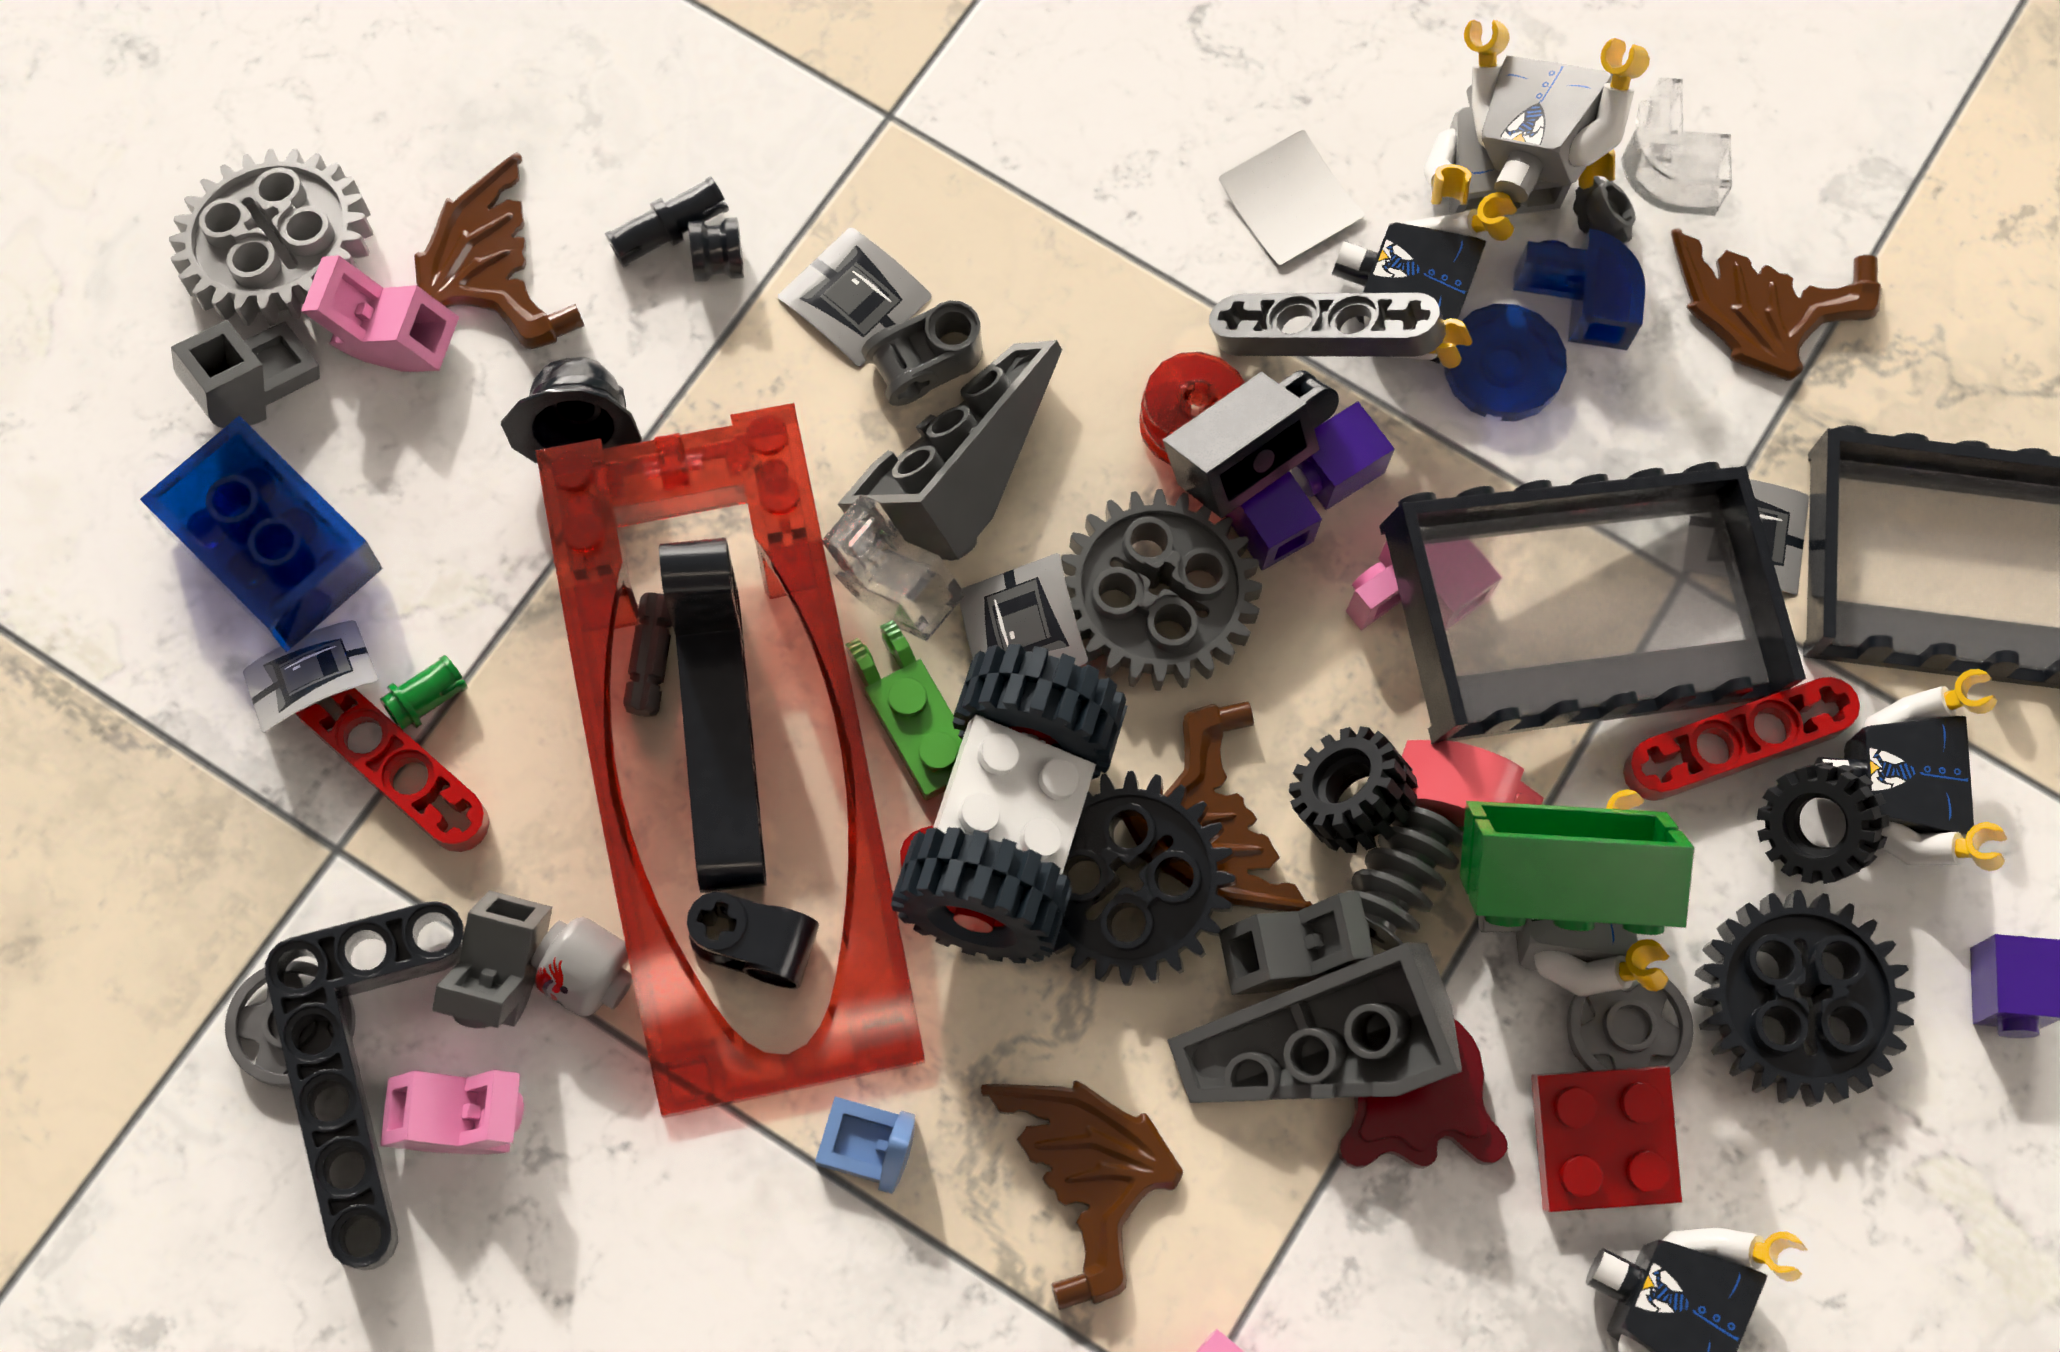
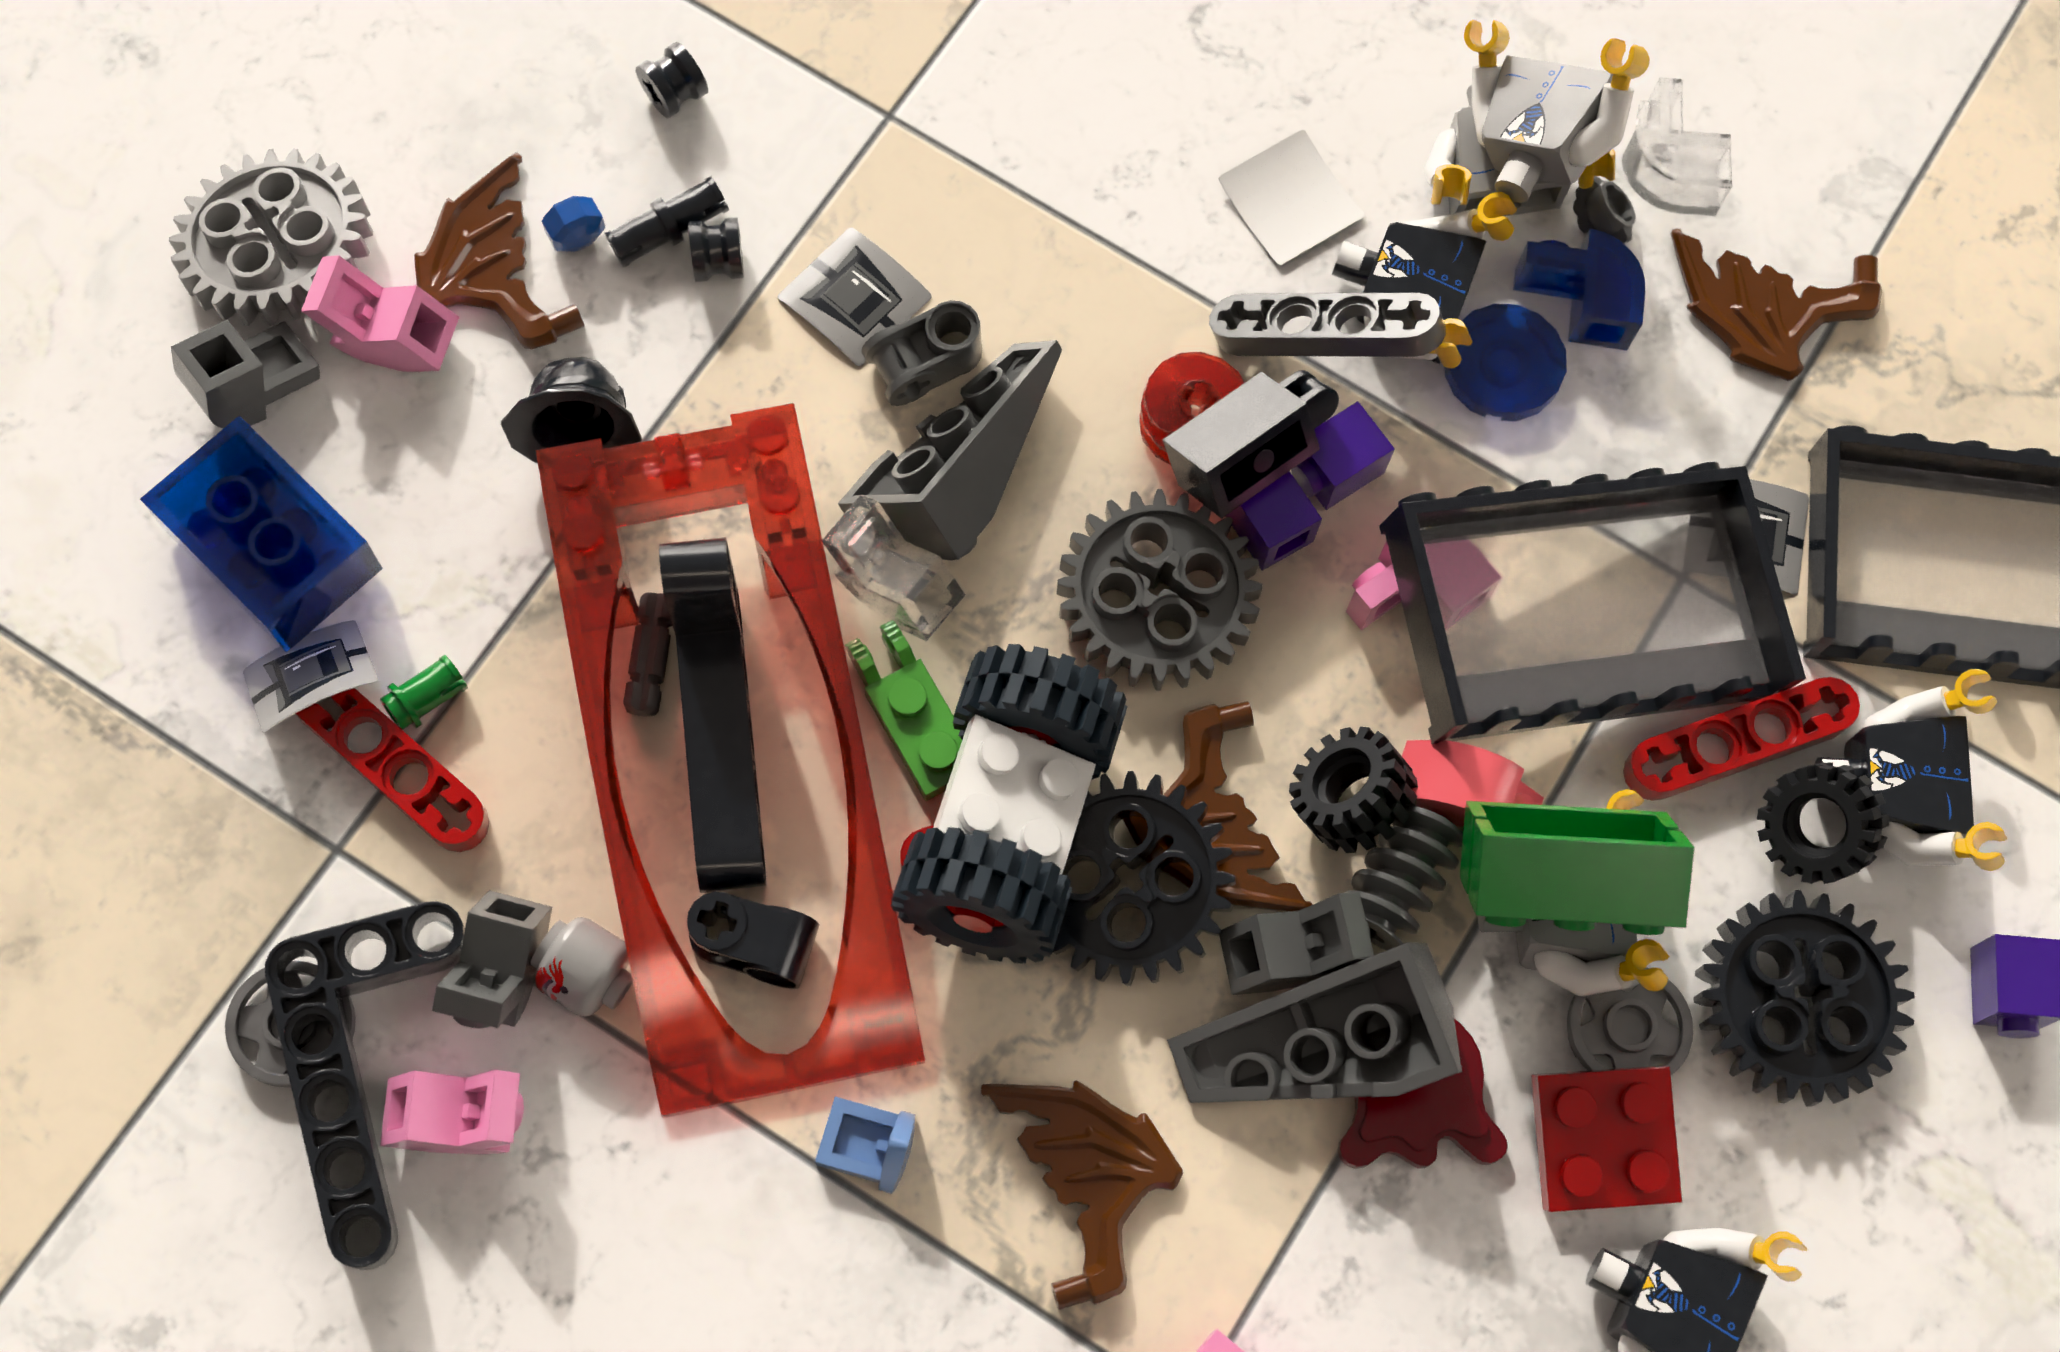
sticker [958,553,1088,666] -> none
none -> blue tile [542,196,606,252]
none -> black wheel [635,42,708,118]

